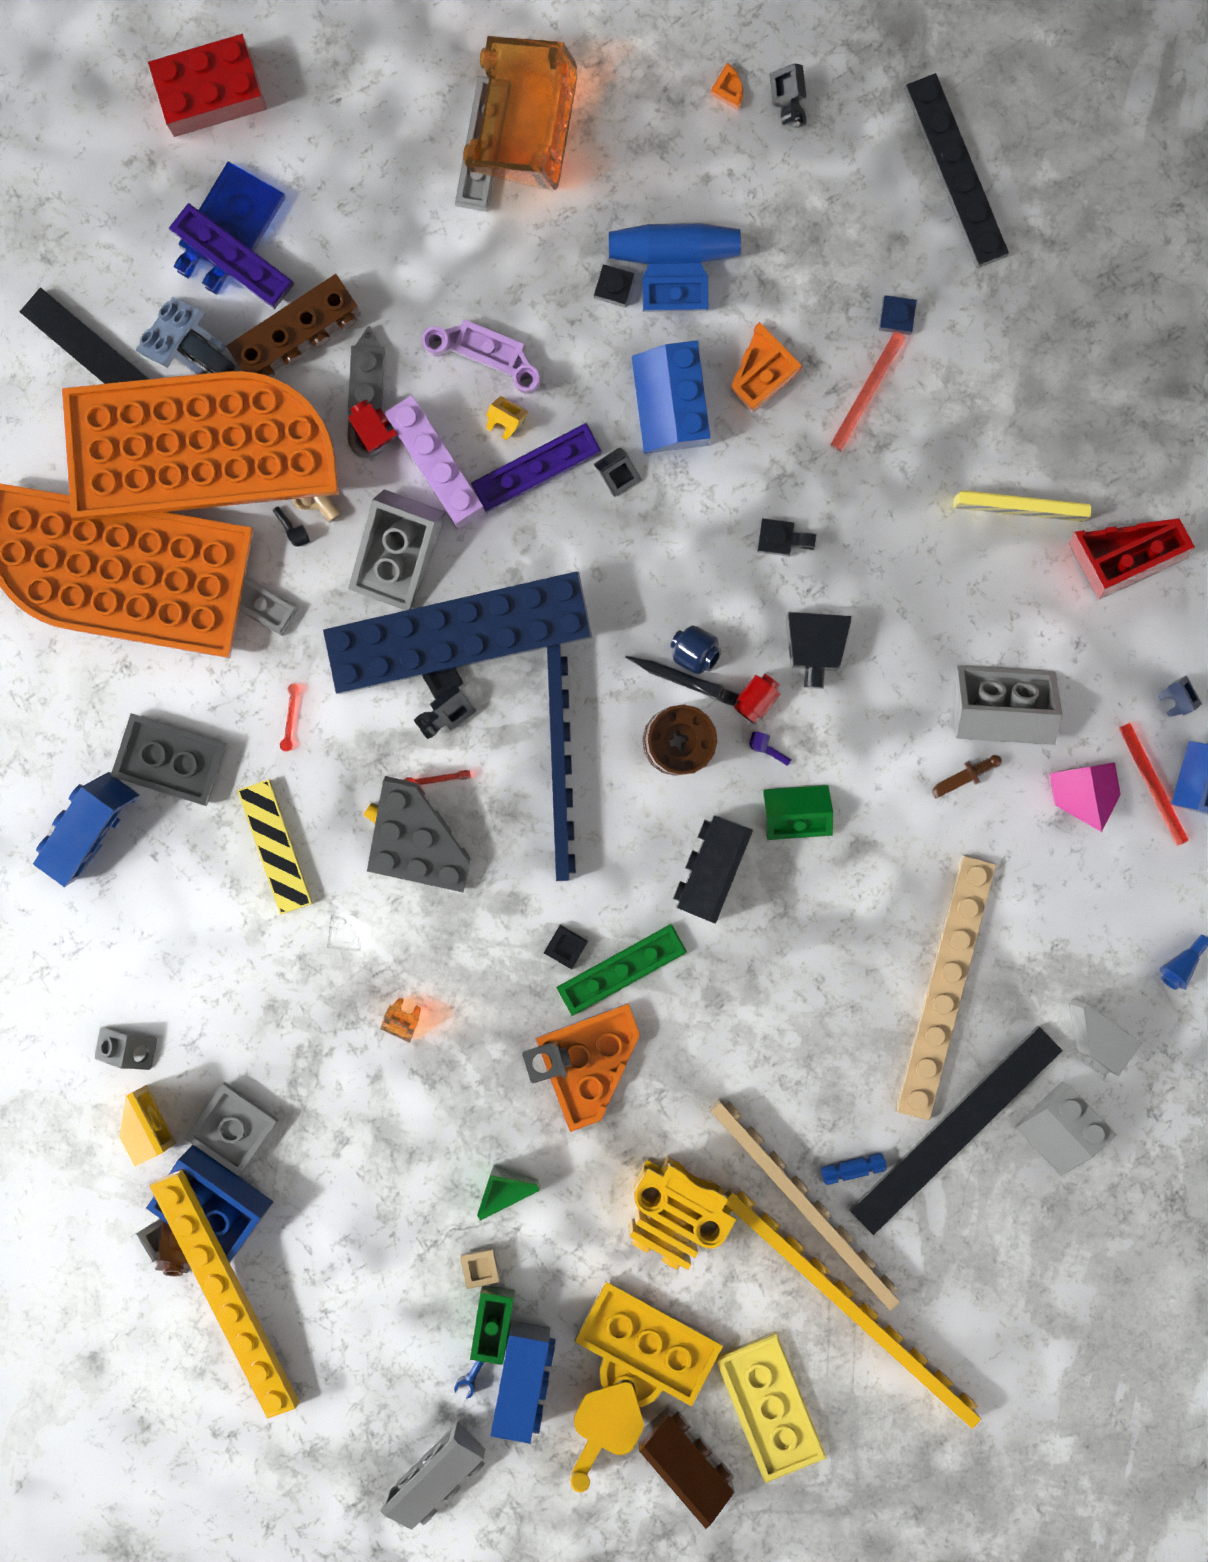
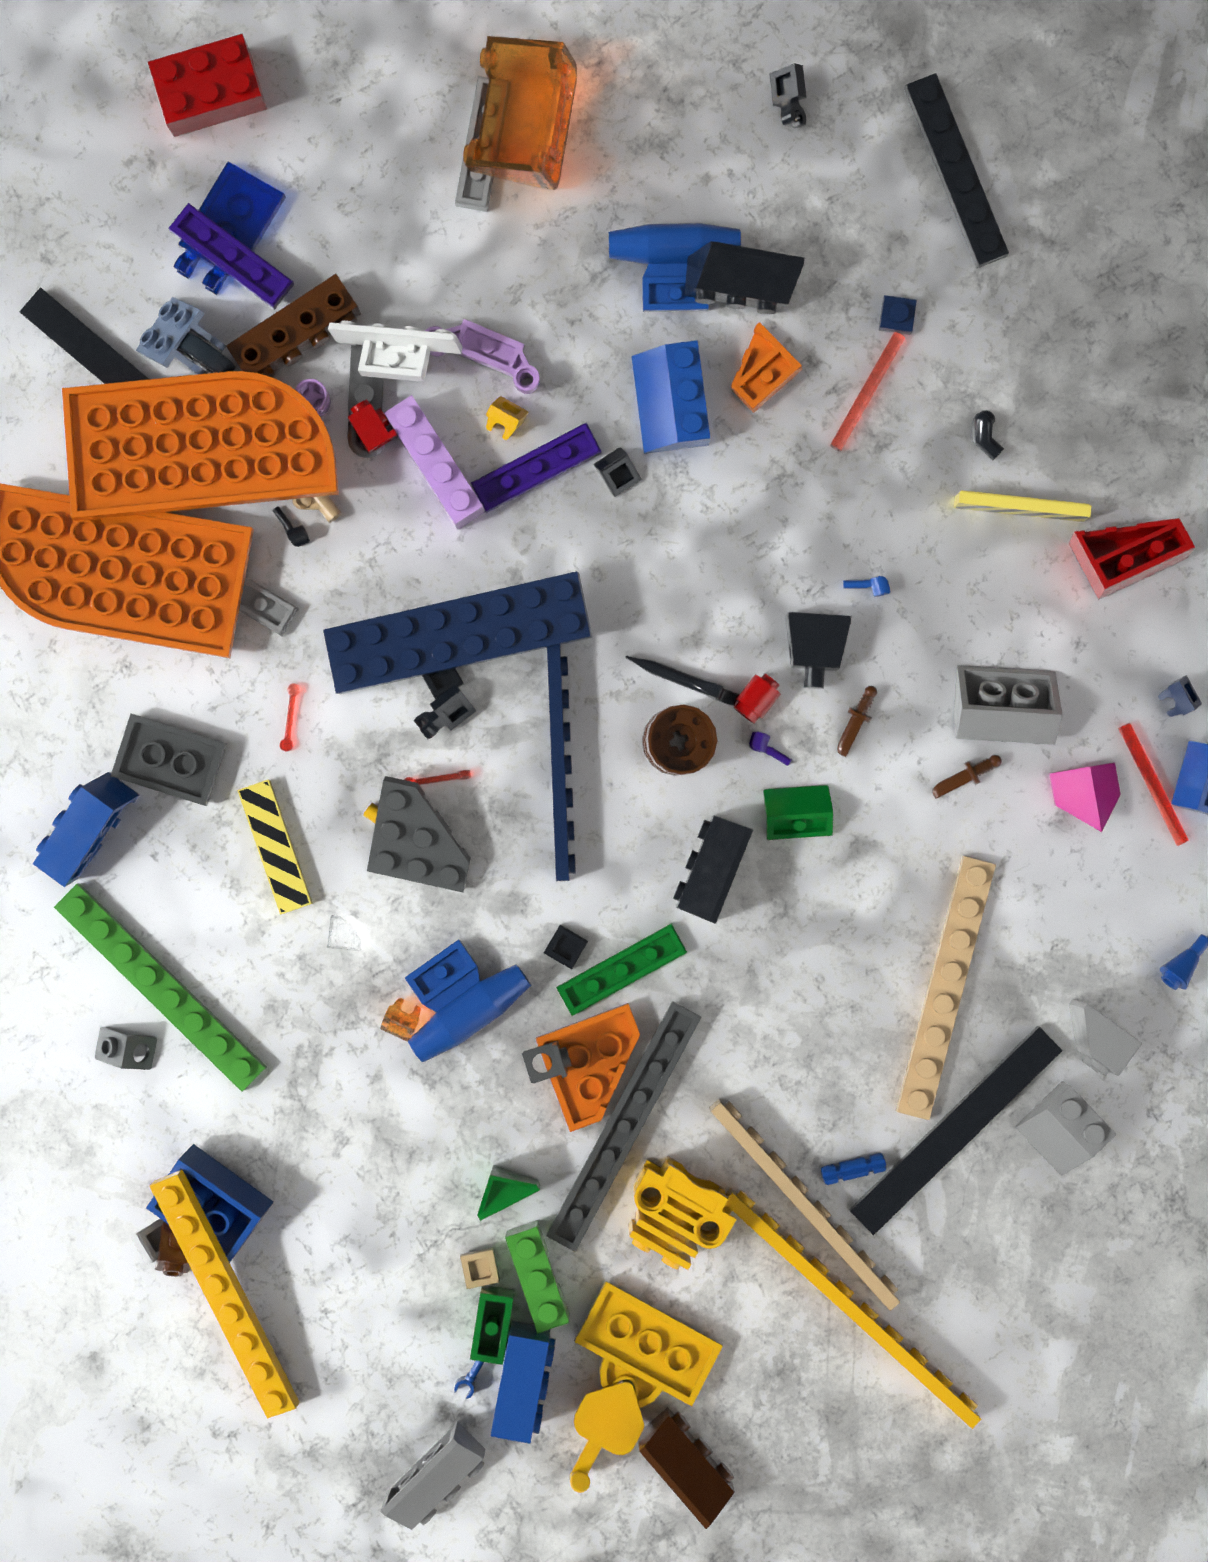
yellow slope [119,1085,176,1166] -> none
light grey plate [185,1083,279,1176] -> none
light grey slope [348,489,445,610] -> none
black plate [594,264,634,308] -> none
dark blue head [670,625,722,674] -> none
orange tile [710,63,743,110] -> none
light yellow tile [716,1332,826,1483] -> none
black plate [757,518,817,557] -> none
none -> bright green plate [54,883,267,1092]
none -> lavender wheel [295,379,331,417]
none -> white bracket [328,321,463,382]
none -> blue plate [405,939,532,1062]
none -> bright green arch [505,1220,570,1334]
none -> dark grey plate [546,1001,702,1252]
none -> black slope [684,241,805,314]
none -> reddish brown piece [837,686,877,758]
none -> blue hand [843,576,891,597]
none -> black arm [971,410,1004,460]

